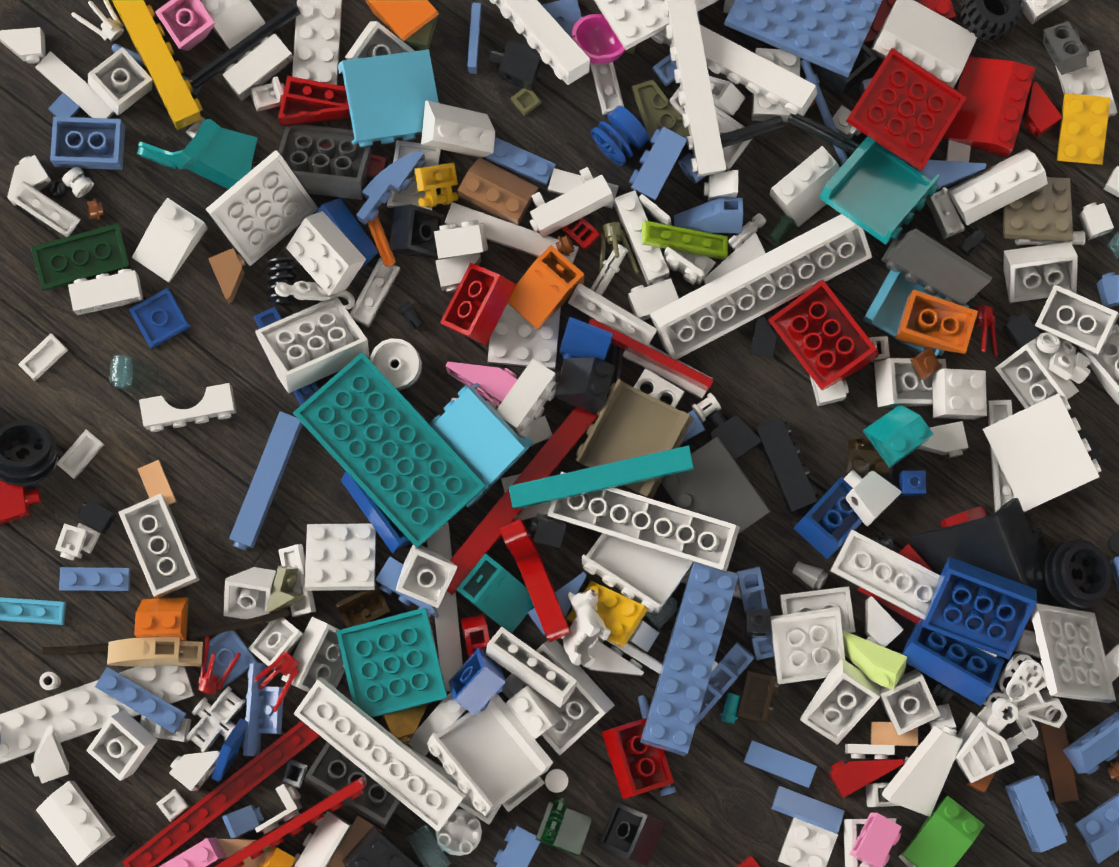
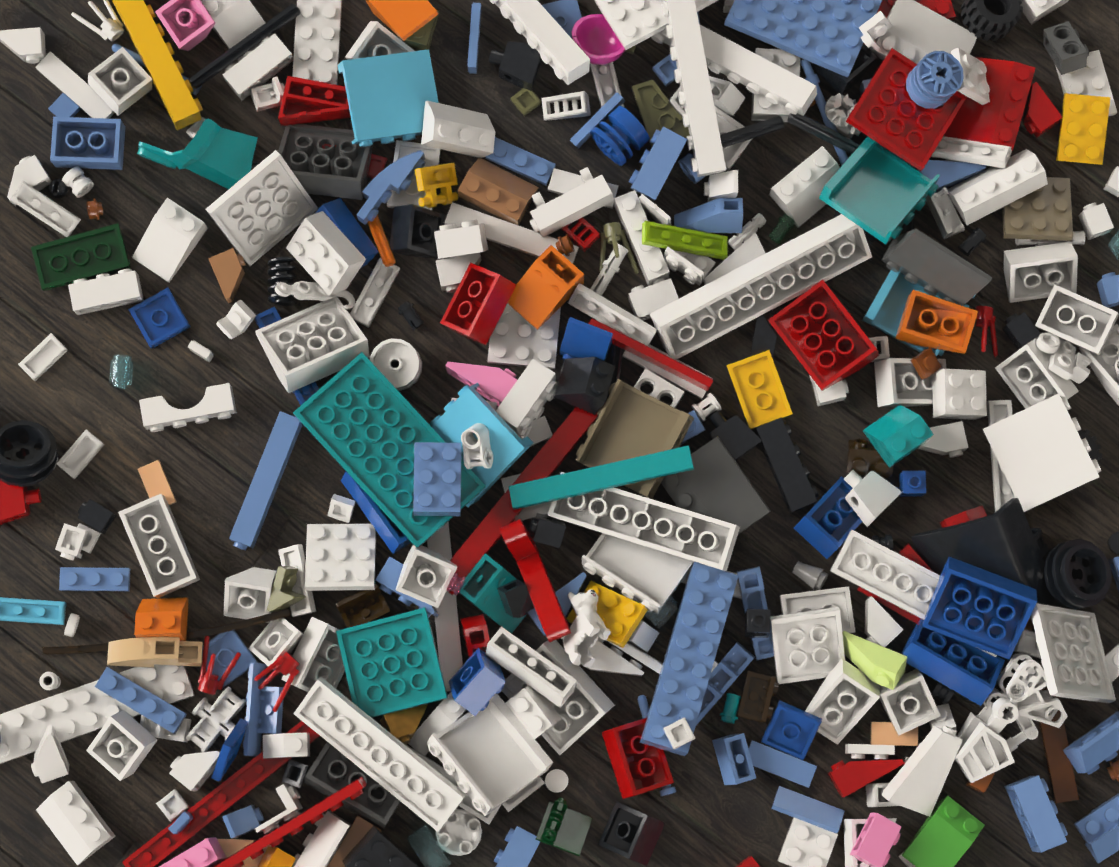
none -> white tile [64,613,80,637]
none -> medium blue tile [168,811,193,834]
none -> white tile [188,340,214,363]
none -> white bracket [216,300,256,339]
none -> white slope [263,732,310,758]
none -> white plate [327,494,355,523]
none -> medium blue brick [413,442,461,516]
none -> clear pink bush [446,572,466,596]
none -> white piece [461,423,493,469]
none -> black brick [497,579,534,618]
none -> white slope [541,91,591,121]
none -> medium blue tile [570,93,625,149]
none -> white tile [663,717,696,750]
none -> medium blue brick [712,733,756,785]
none -> yellow plate [726,350,793,429]
none -> blue tile [761,700,822,760]
none -> white gear [825,93,856,127]
none -> white bracket [859,11,893,51]
none -> medium blue wheel [906,51,964,109]
none -> white tile [931,136,1012,168]
none -> white plate [951,48,990,105]

